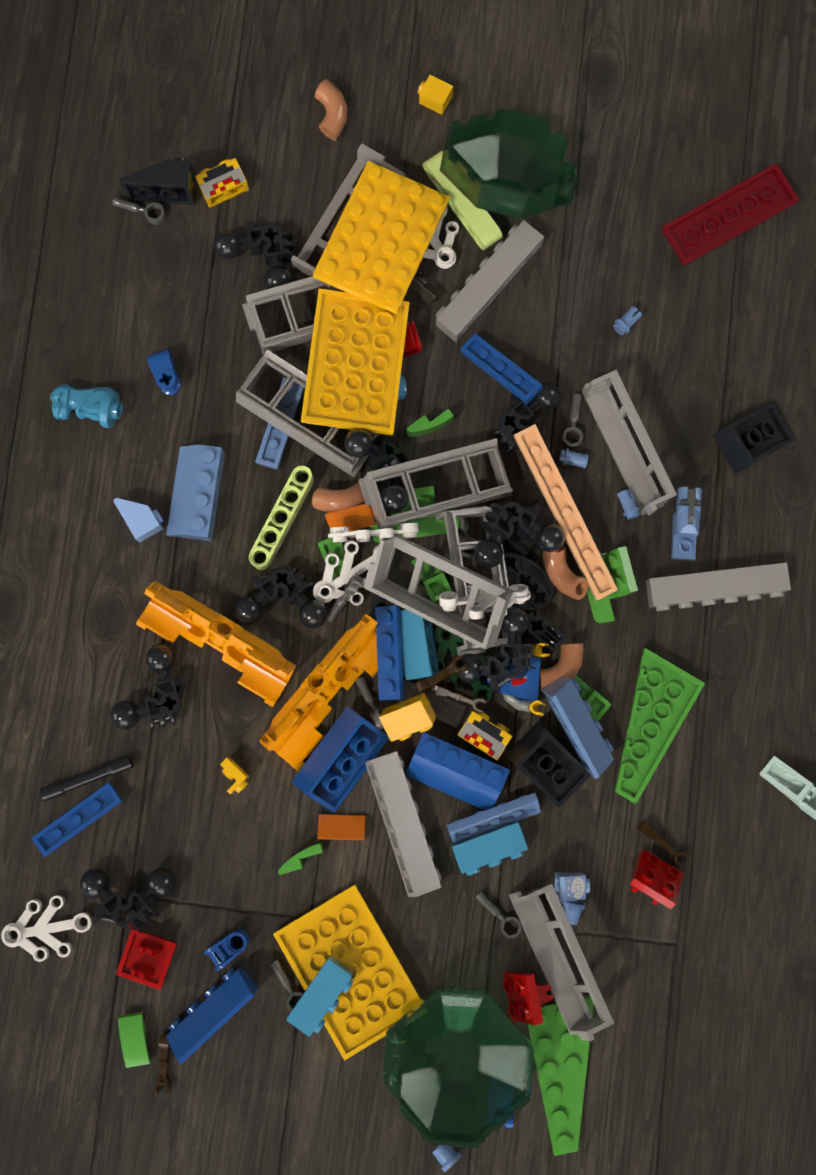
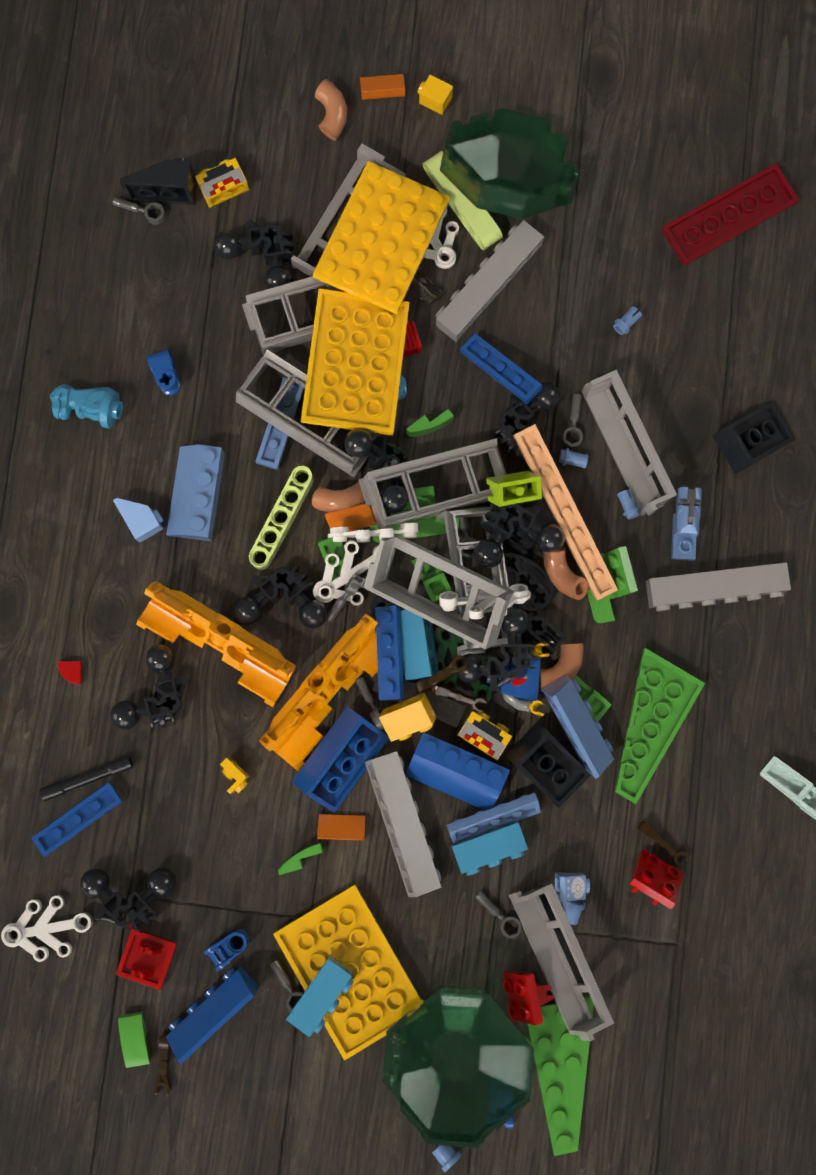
none -> red tile [57,661,82,685]
none -> orange slope [360,74,405,100]
none -> lime brick [486,471,542,507]

